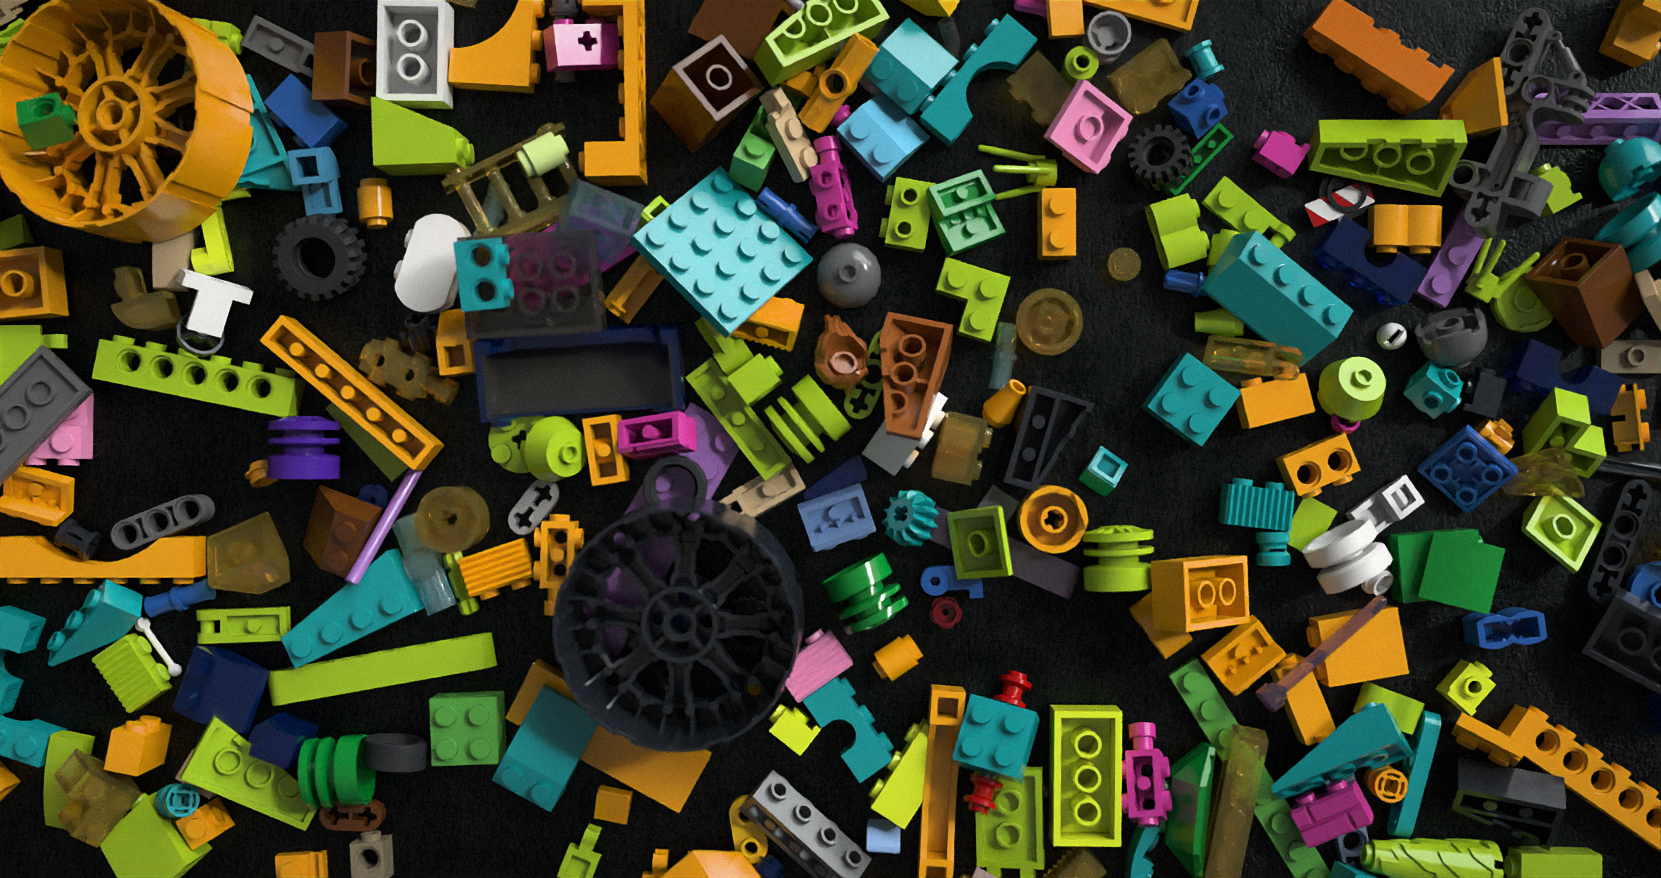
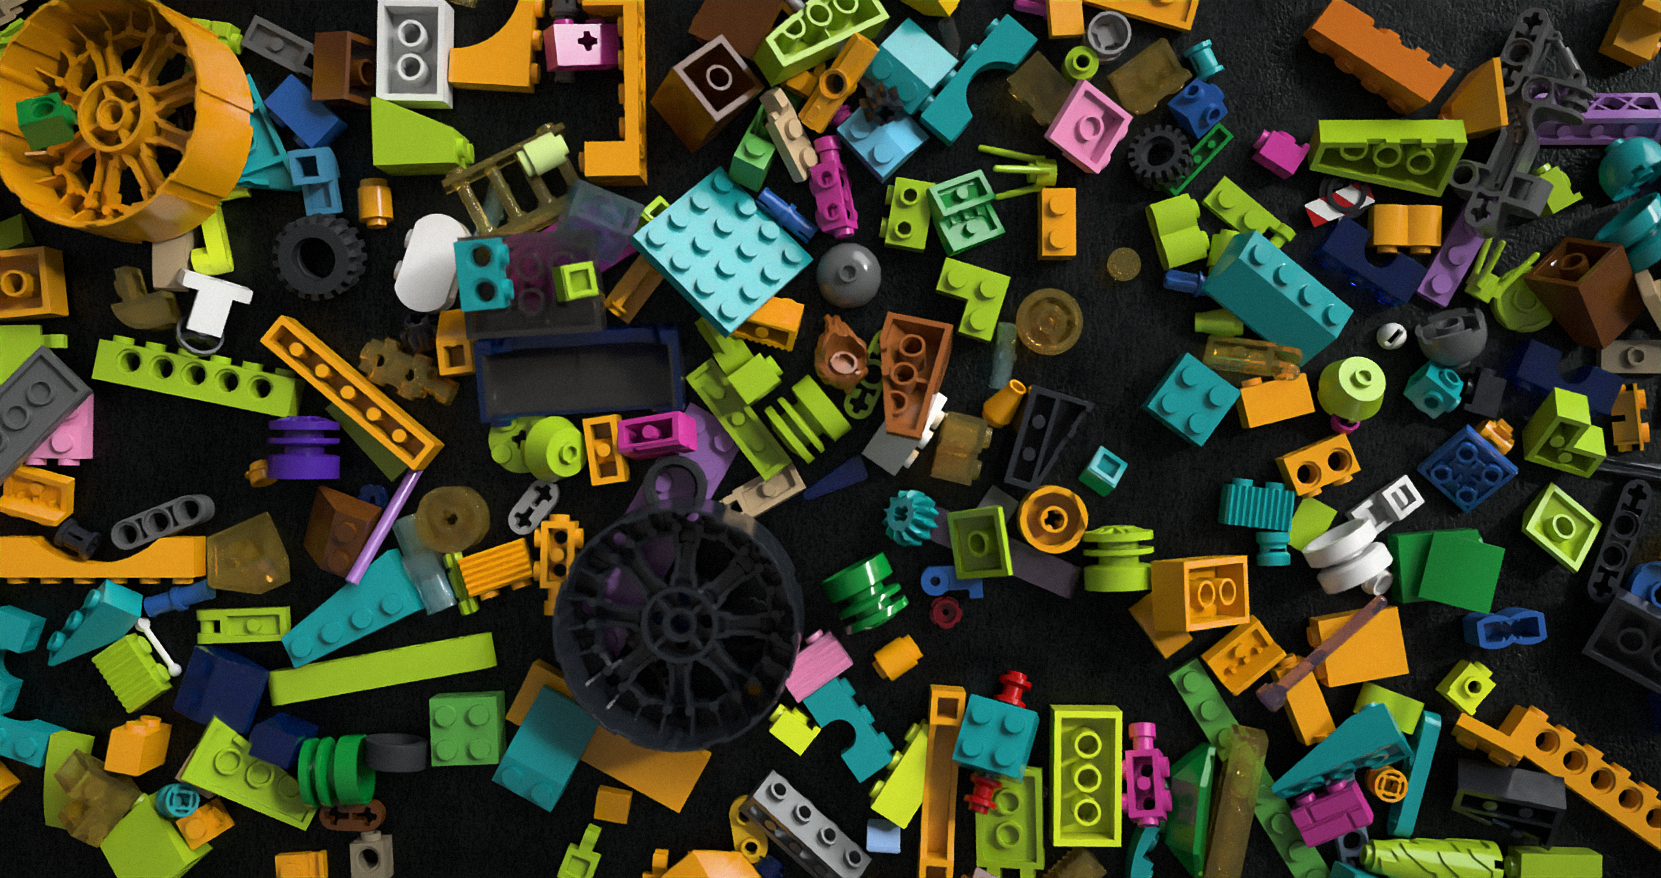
medium blue bracket [797,483,876,552] -> none
clear yellow wing [1502,445,1585,498] -> none
none -> lime slope [552,261,599,301]
none -> black gear [859,82,904,127]

